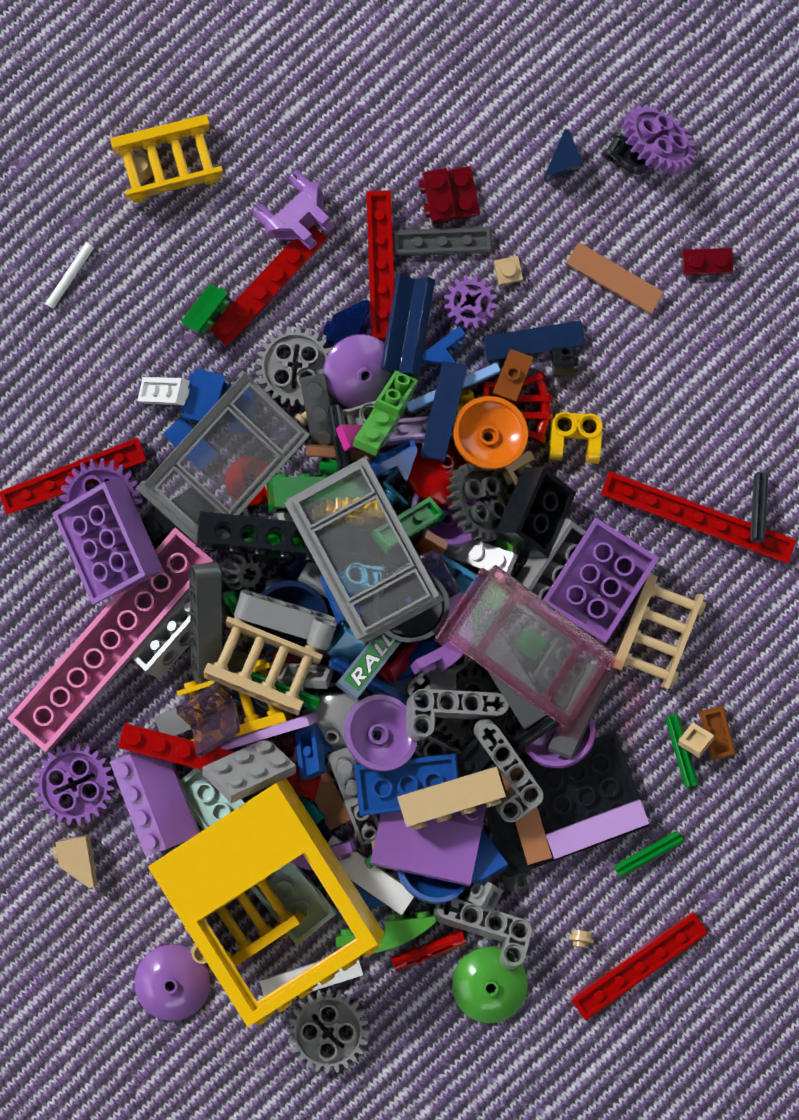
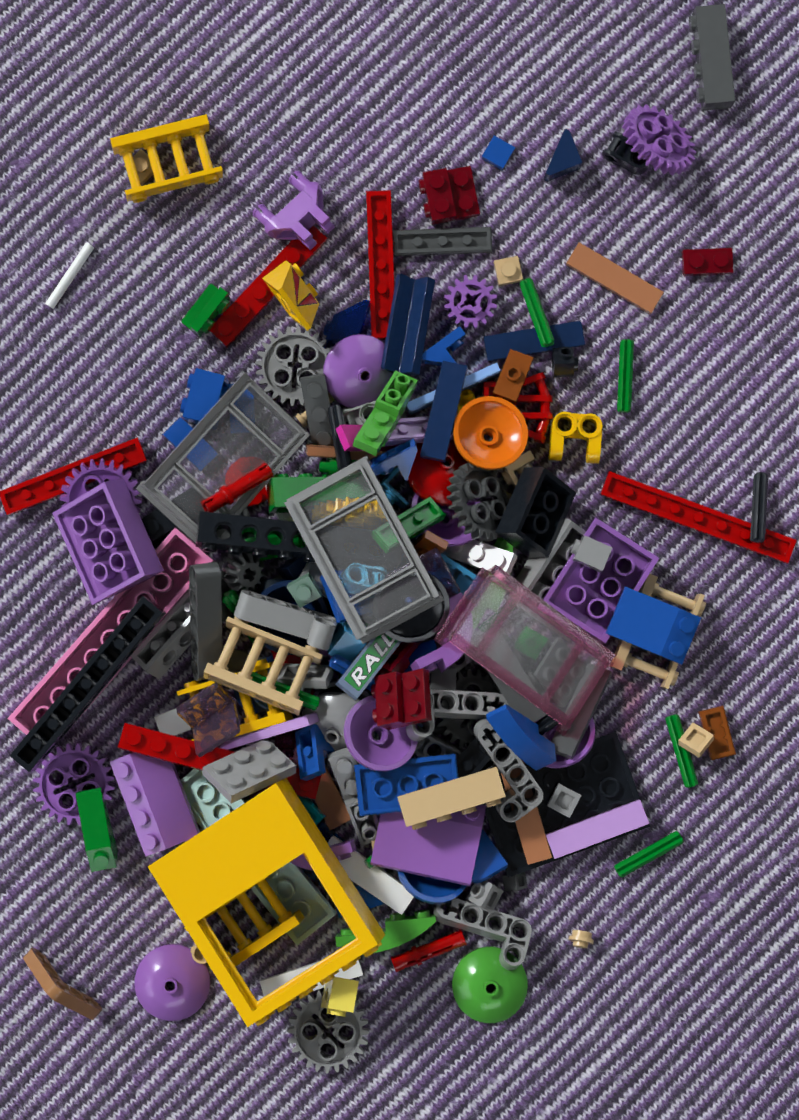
tan slope [53,834,98,888] -> none
white plate [137,377,190,405] -> none
red tile [570,911,708,1021] -> none
none -> black brick [10,596,166,772]
none -> medium nougat beam [23,948,102,1020]
none -> green slope [76,788,118,872]
none -> red pin [201,463,273,513]
none -> yellow slope [262,261,319,331]
none -> sand green plate [287,572,322,608]
none -> light yellow brick [321,977,359,1017]
none -> dark red plate [371,668,432,730]
none -> blue tile [481,135,515,171]
none -> blue slope [486,704,556,771]
none -> green axle [520,278,554,348]
none -> light grey plate [547,783,581,818]
none -> light grey brick [570,535,613,572]
none -> blue slope [606,587,701,665]
none -> green axle [617,339,634,413]
none -> dark grey brick [689,4,735,111]

